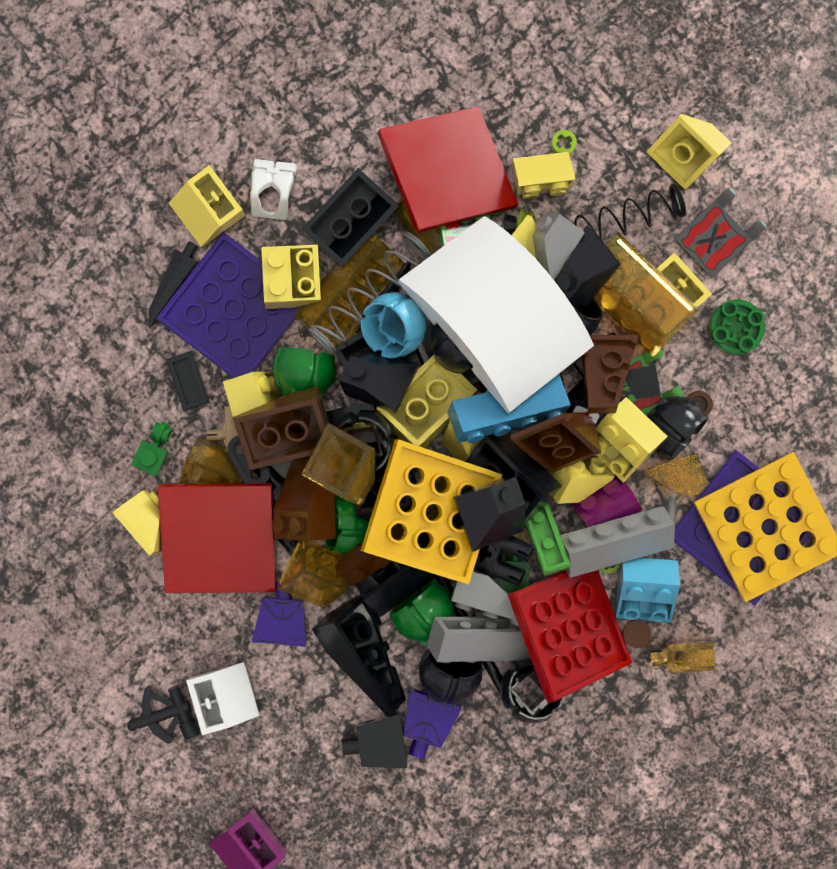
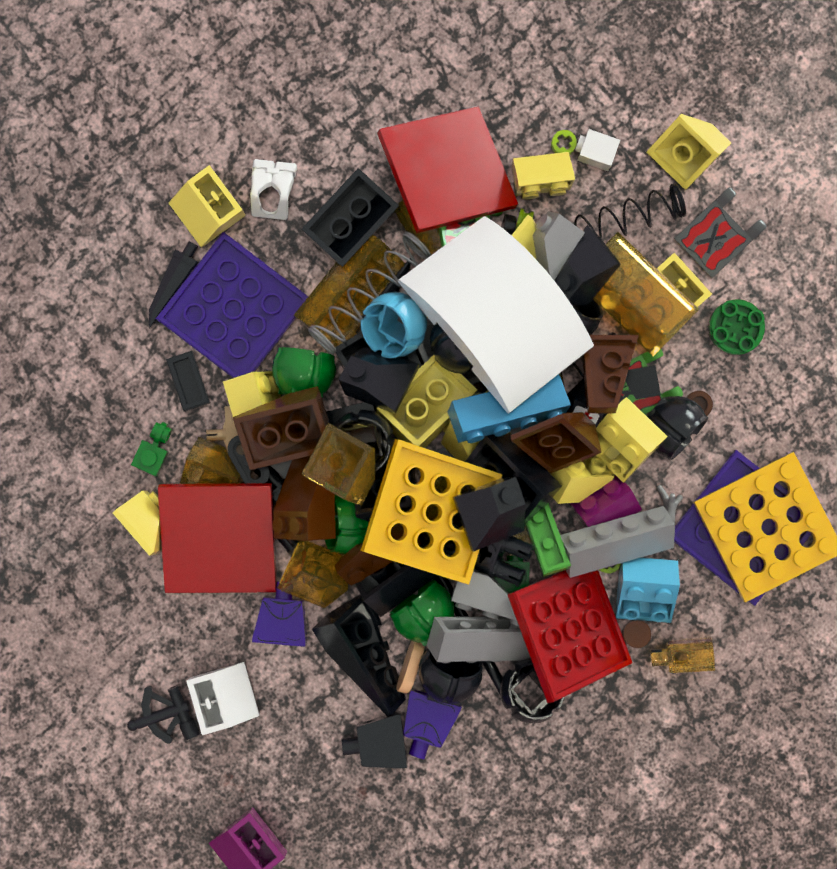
light yellow slope [261,245,321,309] -> none
clear yellow slope [641,453,708,497] -> none
none -> light nougat tile [396,641,425,694]
none -> white brick [575,129,620,171]

